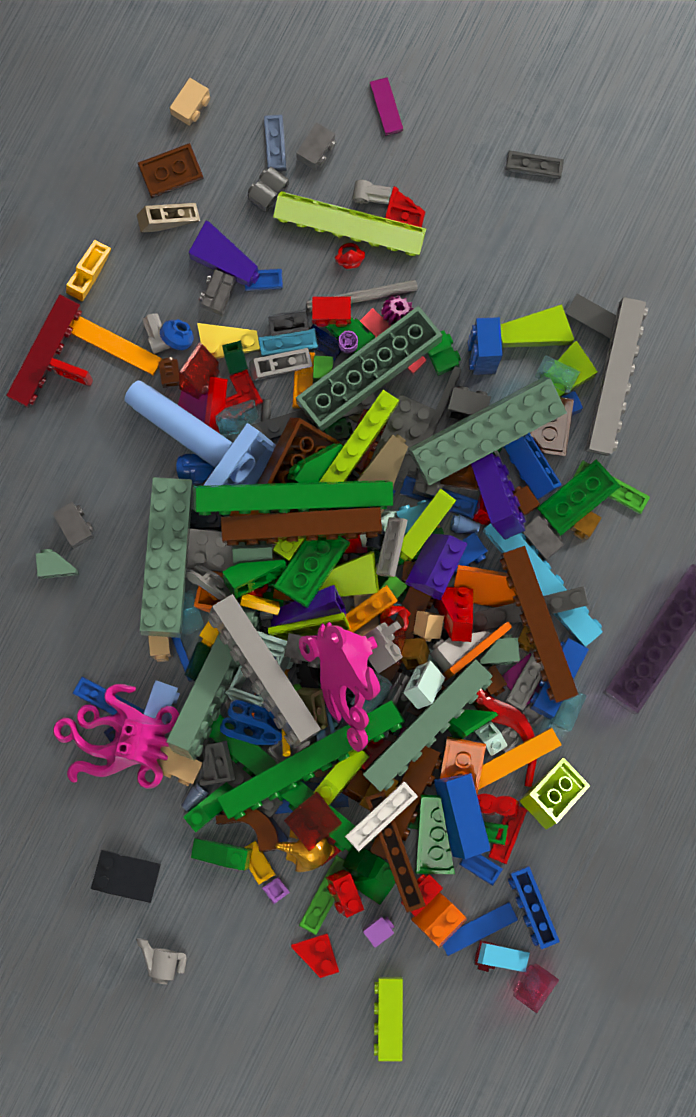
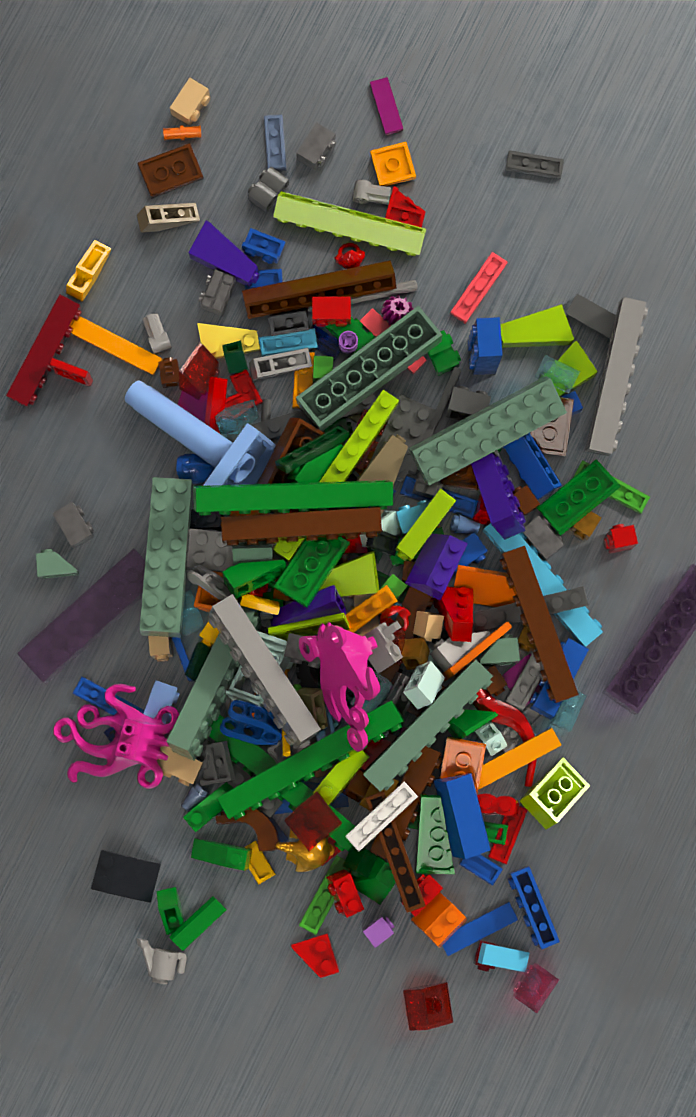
blue piece [160,319,194,350] -> none
medium lavender tile [262,876,290,904] -> none
lime brick [374,977,403,1061] -> none
light grey tile [376,517,408,577] -> none
none -> clear purple brick [17,548,145,684]
none -> green slope [156,887,184,935]
none -> orange pin [163,125,201,141]
none -> green tile [169,896,227,951]
none -> blue bracket [242,228,286,264]
none -> reddish brown brick [242,260,397,319]
none -> dark green tile [275,426,350,474]
none -> light orange plate [370,142,416,187]
none -> clear red slope [403,982,453,1031]
none -> coral tile [450,252,508,324]
none -> red brick [603,524,638,554]

